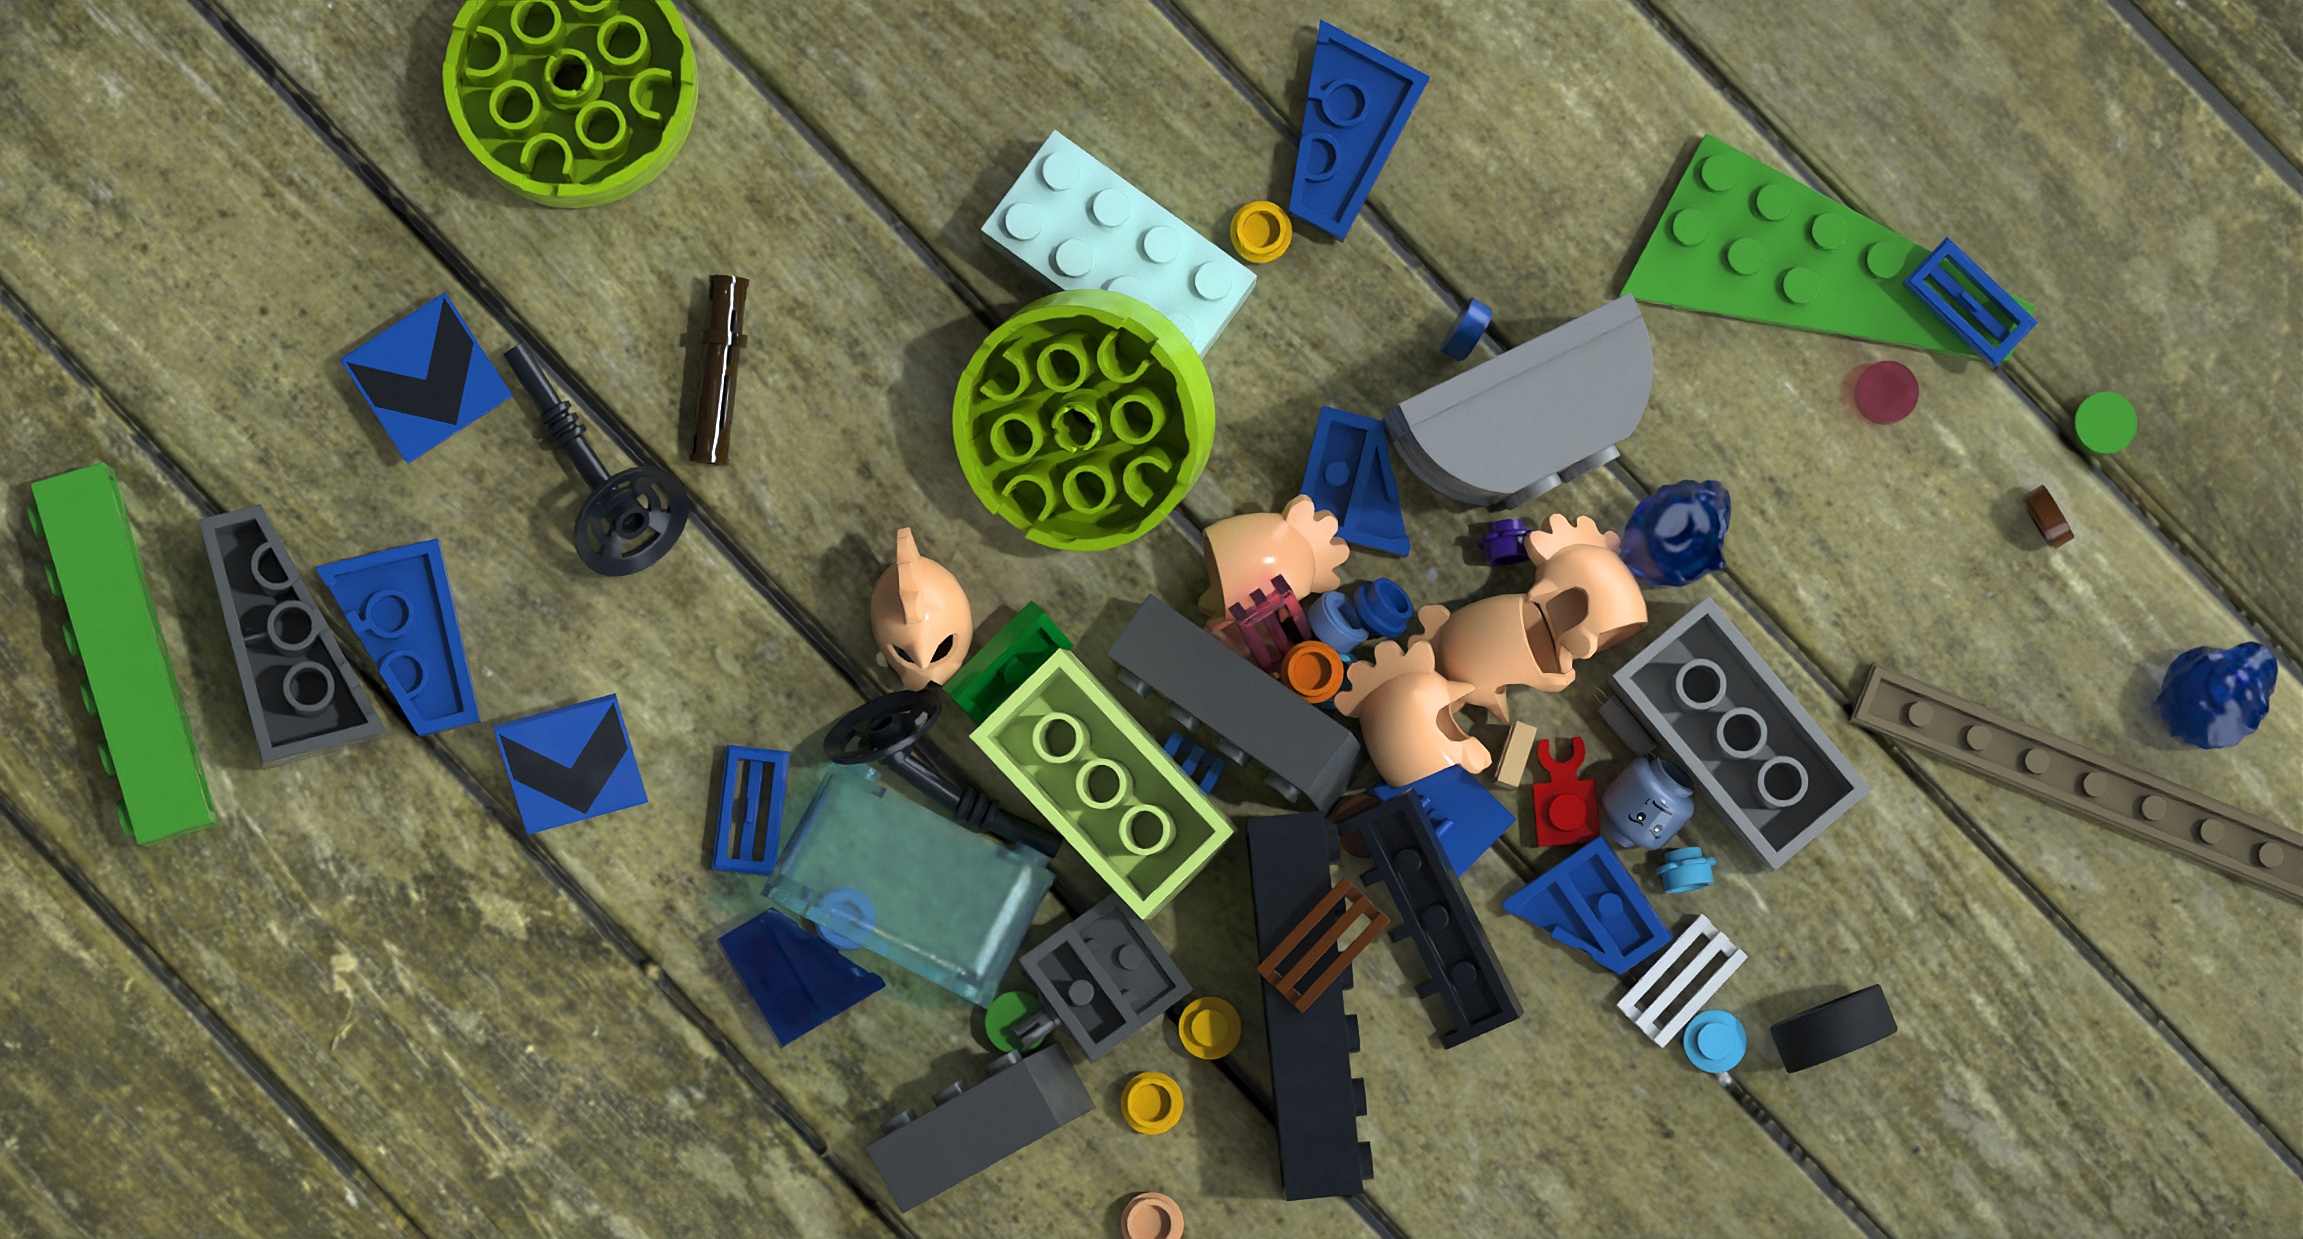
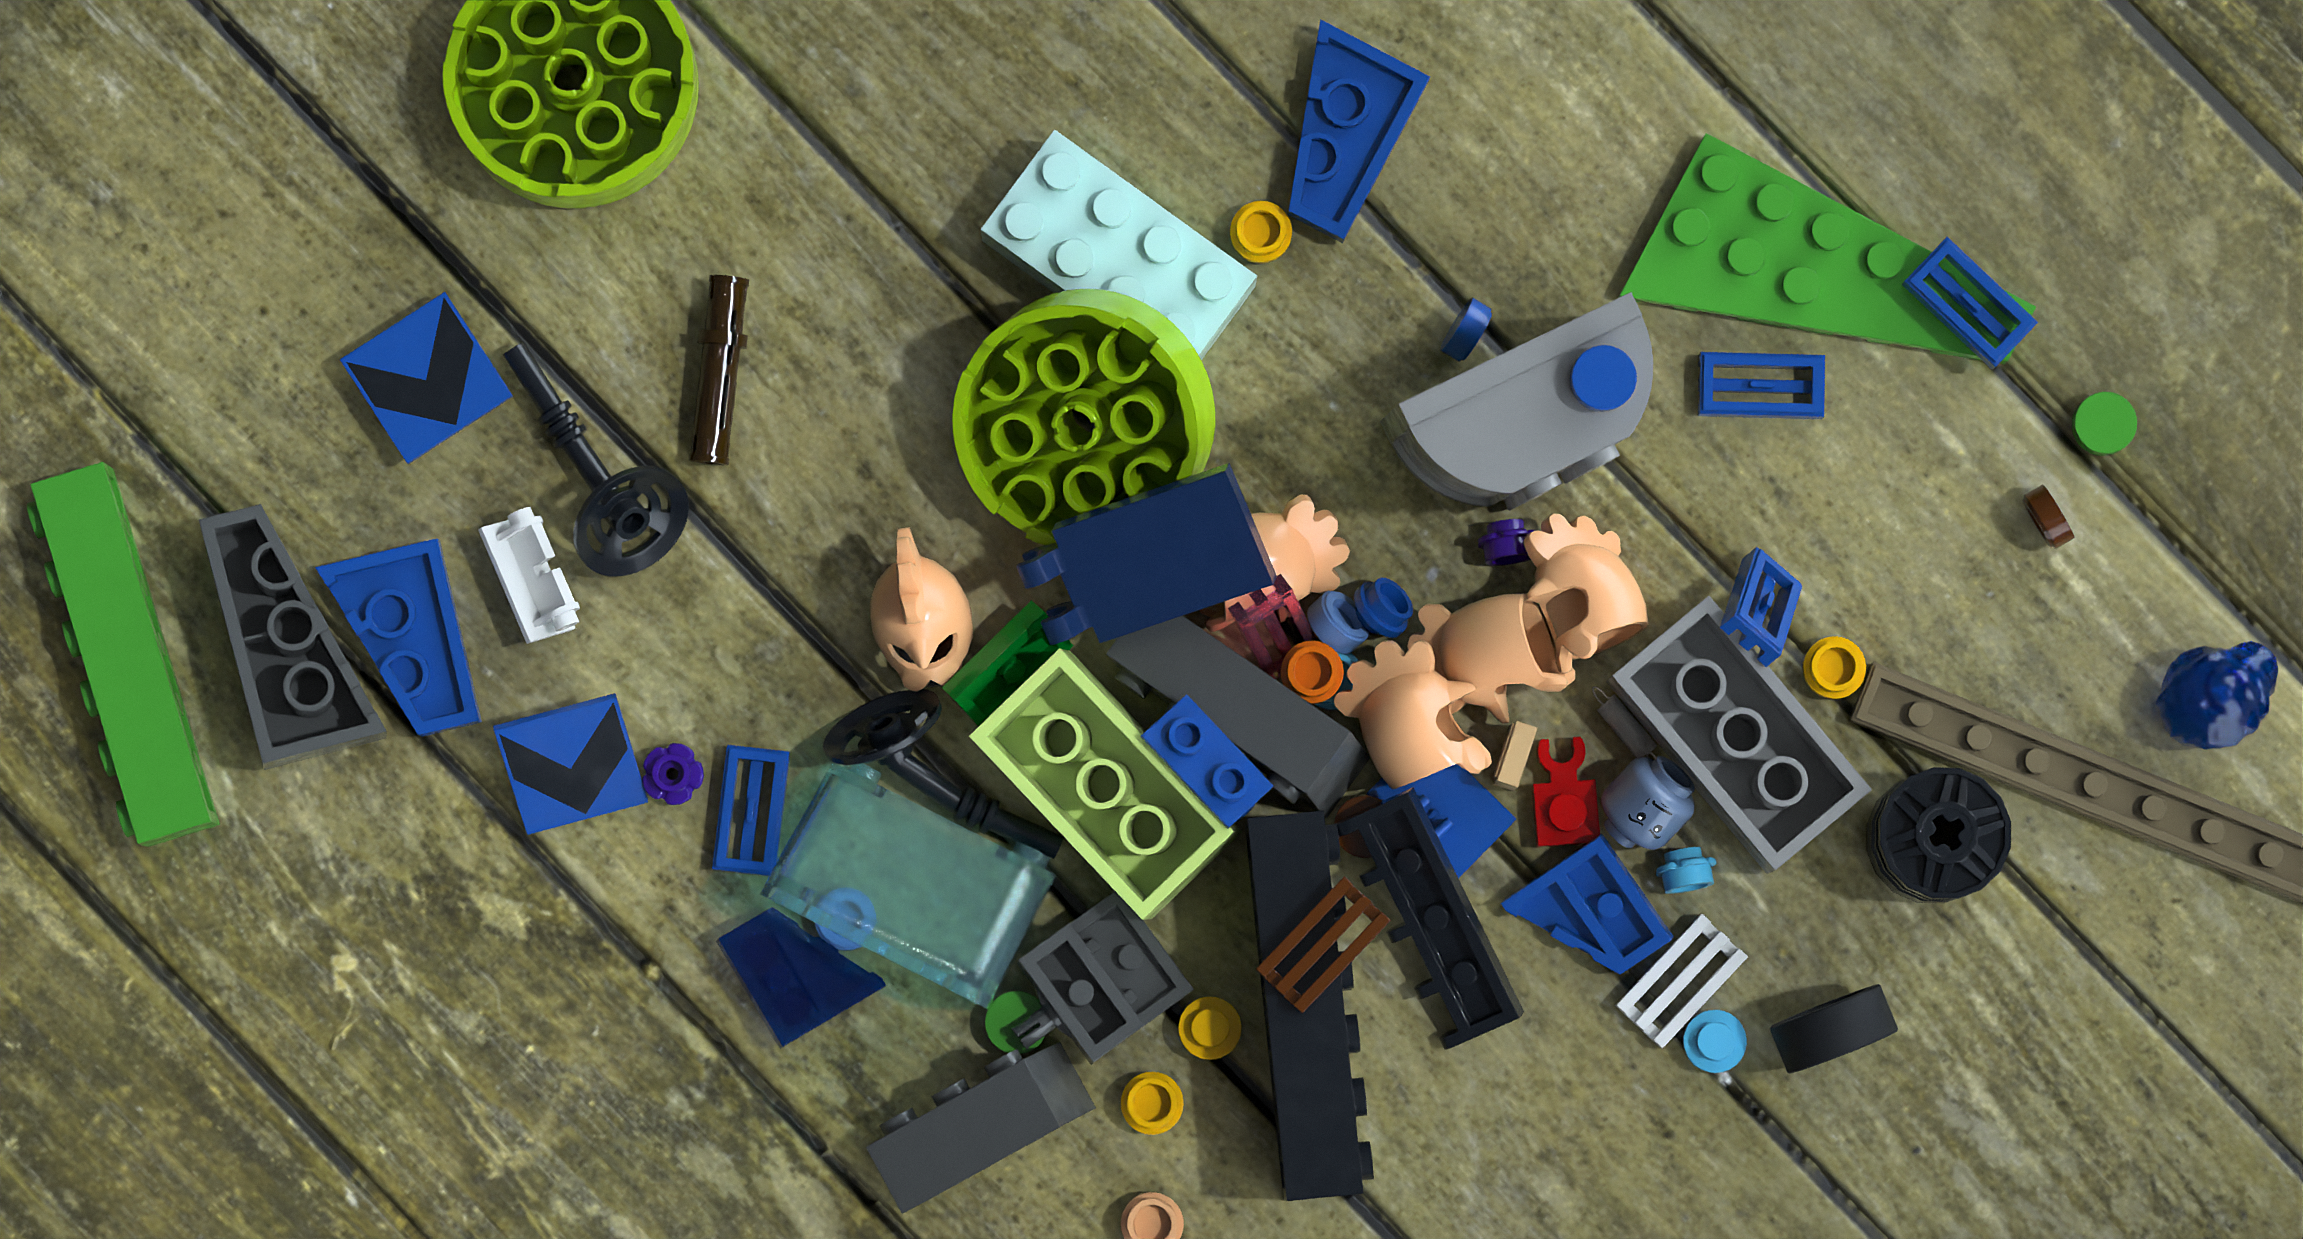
blue wing [1298,405,1410,558] -> none
clear blue hair [1619,479,1731,588] -> none
clear pink tile [1854,361,1919,425] -> none
none -> white hinge [478,507,580,644]
none -> dark purple plate [642,743,704,805]
none -> dark blue tile [1016,463,1277,645]
none -> blue hinge [1141,694,1274,829]
none -> blue tile [1570,345,1637,412]
none -> blue tile [1698,352,1825,419]
none -> blue tile [1720,547,1802,667]
none -> yellow plate [1803,636,1866,699]
none -> black wheel [1866,767,2011,903]

